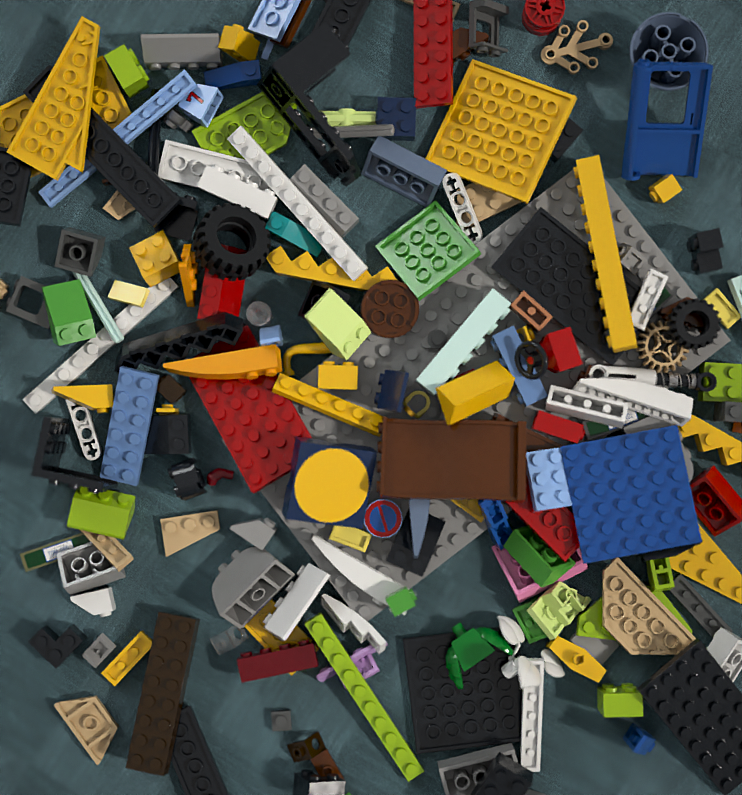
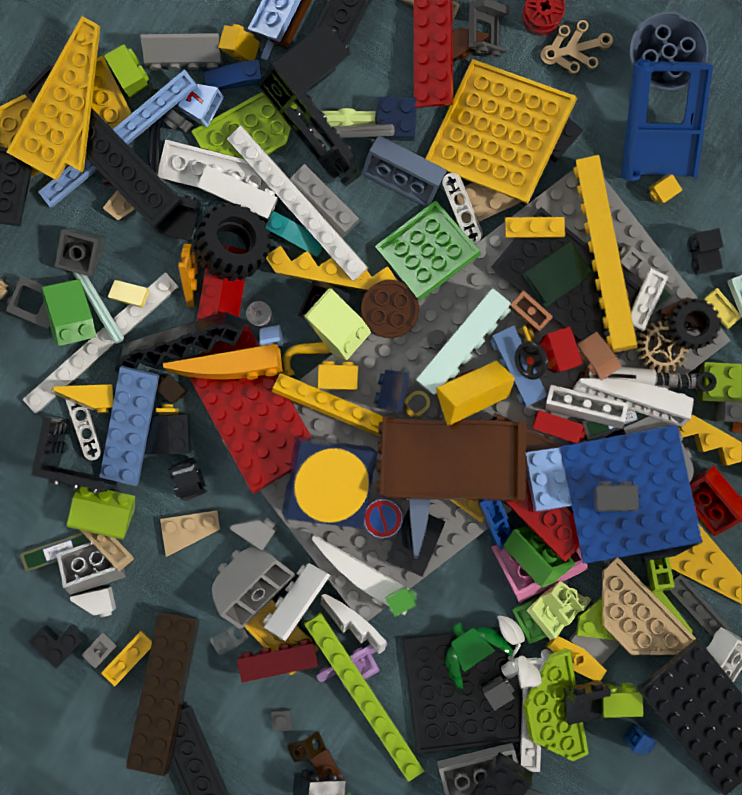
tan wing [54,695,119,765] -> none
yellow brick [129,230,180,288] -> none
dark red arm [206,468,235,486] -> none
light yellow tile [329,525,372,552] -> none
none -> dark grey brick [481,675,515,711]
none -> yellow plate [505,217,565,238]
none -> clear green slope [523,242,594,307]
none -> lime plate [523,648,589,761]
none -> black bracket [564,680,611,725]
none -> nougat brick [577,332,621,380]
none -> dark grey brick [593,482,639,512]

